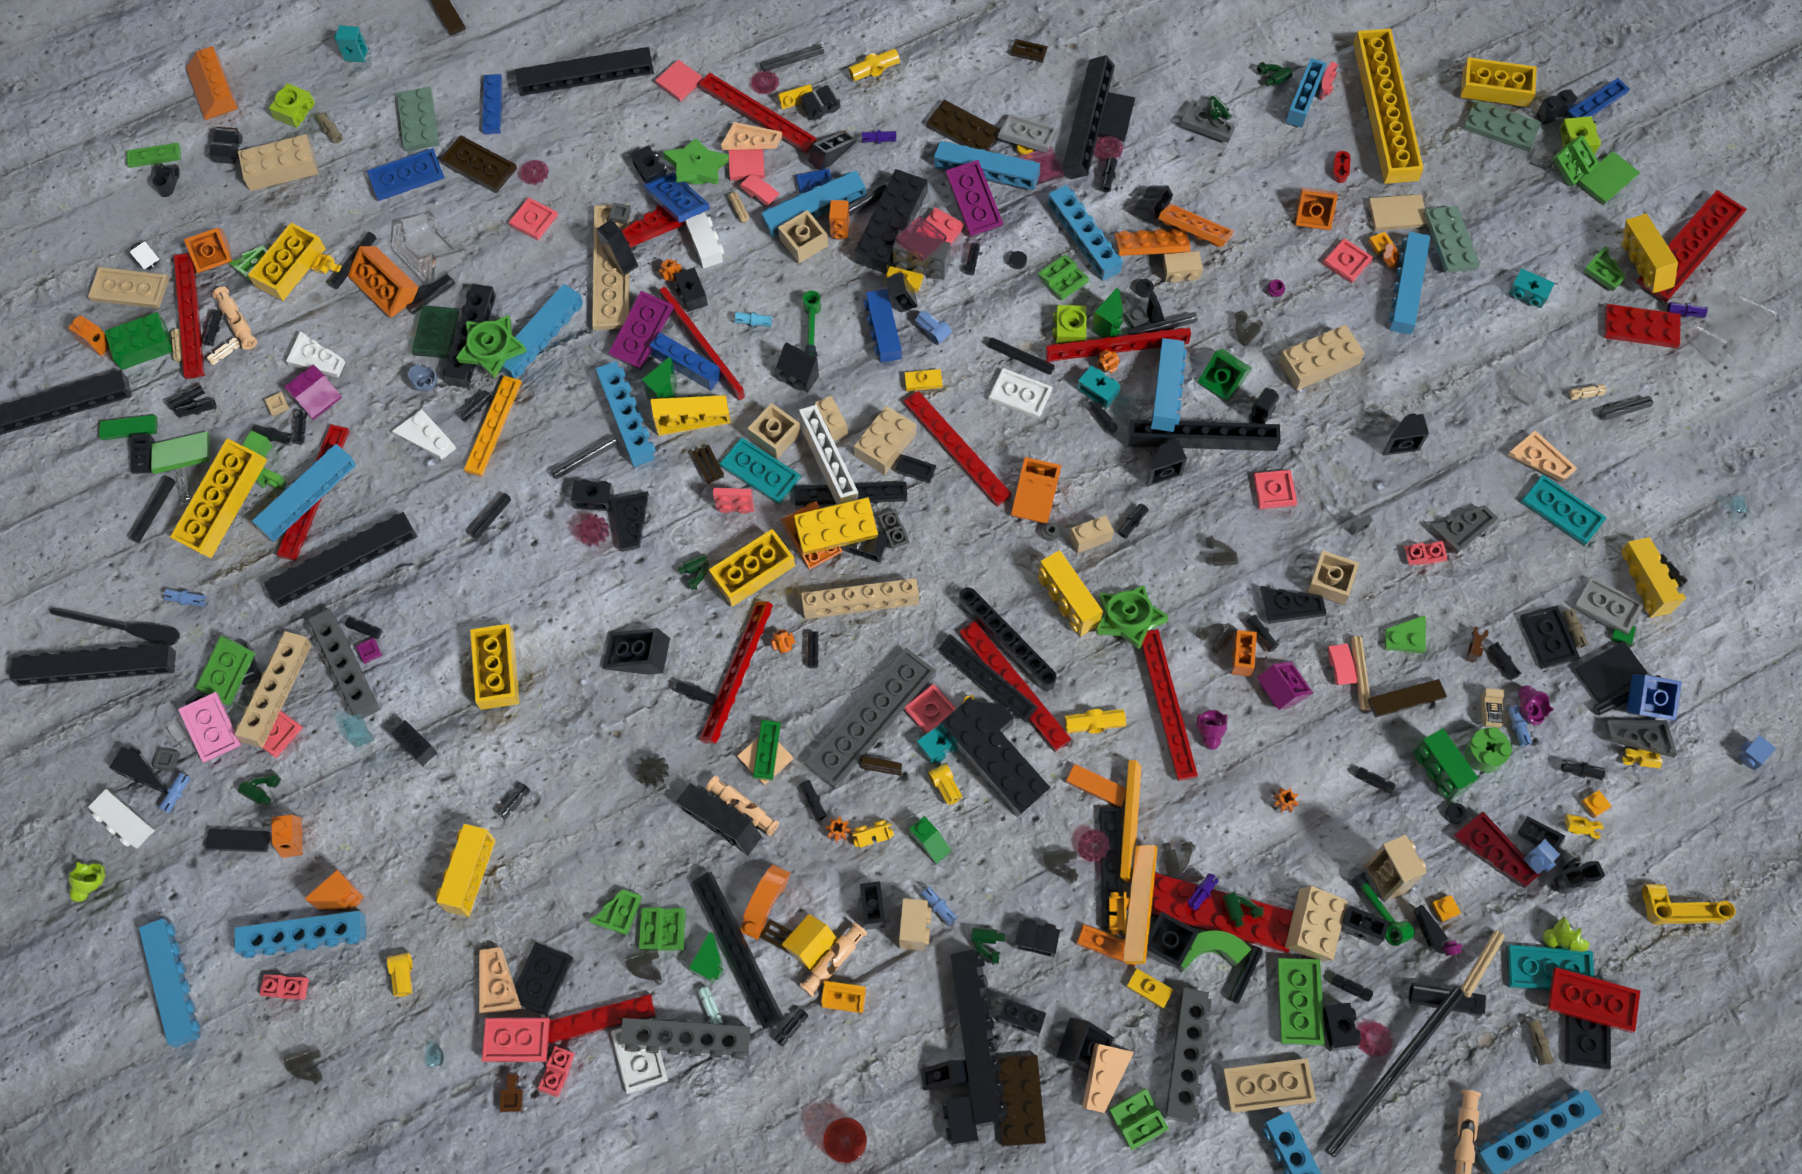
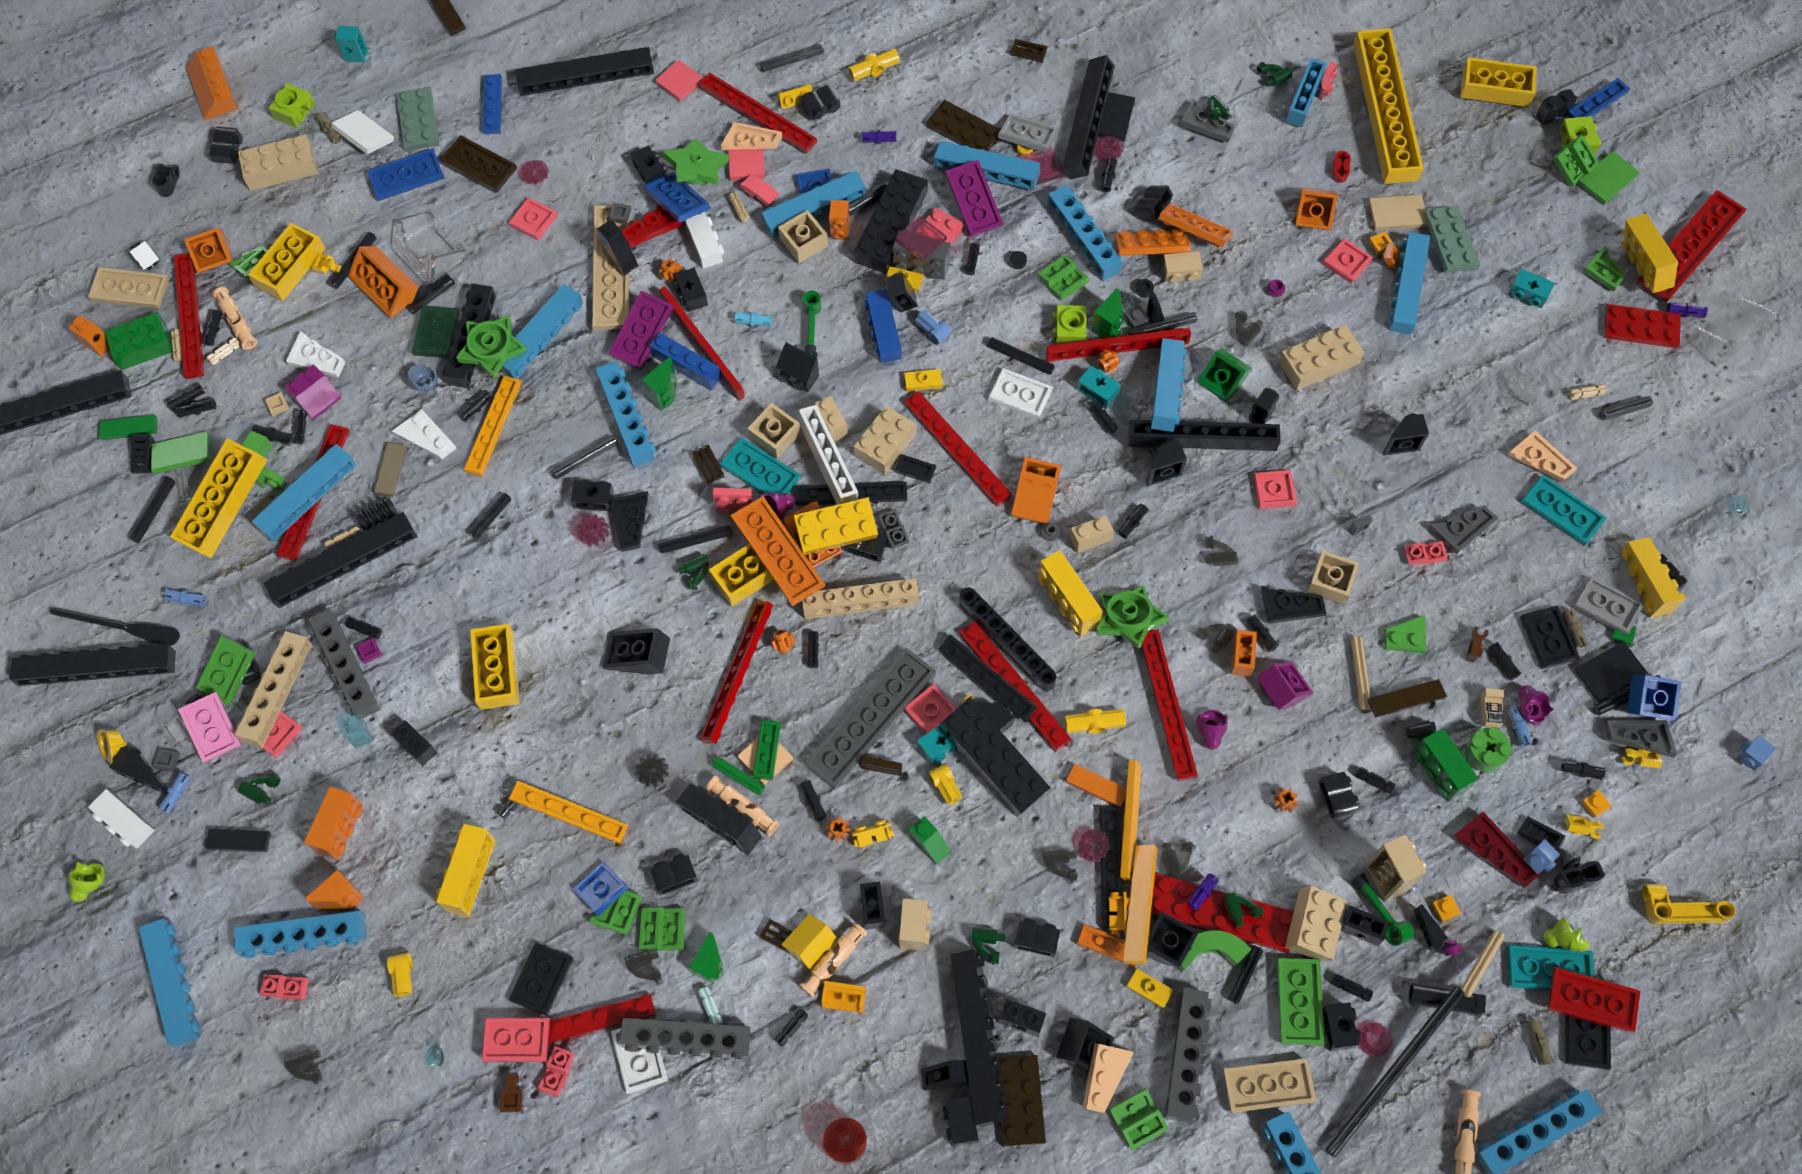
bright green tile [127,143,181,168] -> none
orange torso [271,814,303,858] -> none
light nougat wing [479,947,522,1014] -> none
yellow wedge [650,395,731,436] -> none
black pin [675,680,716,706] -> none
black plate [692,872,784,1029] -> none
orange arch [740,865,791,940] -> none
clear pink gear [752,70,779,94] -> none
black slope [808,130,857,170] -> none
medium blue pin [921,886,957,926] -> none
coral slope [1327,644,1357,685] -> none
black tile [1445,803,1467,824] -> none
sand green plate [1463,99,1541,152] -> none
none -> yellow piece [97,729,127,764]
none -> orange brick [304,787,363,861]
none -> tan axle [324,526,361,549]
none -> white tile [331,110,394,154]
none -> black piece [354,496,398,531]
none -> dark tan tile [374,443,407,497]
none -> light orange tile [509,780,629,845]
none -> blue tile [573,861,629,916]
none -> black brick [650,854,698,896]
none -> black axle [658,525,732,554]
none -> green axle [712,757,765,795]
none -> orange plate [730,496,825,606]
none -> magenta piece [760,492,795,519]
none -> black brick [1318,772,1359,819]
none -> black cone [1406,720,1436,739]

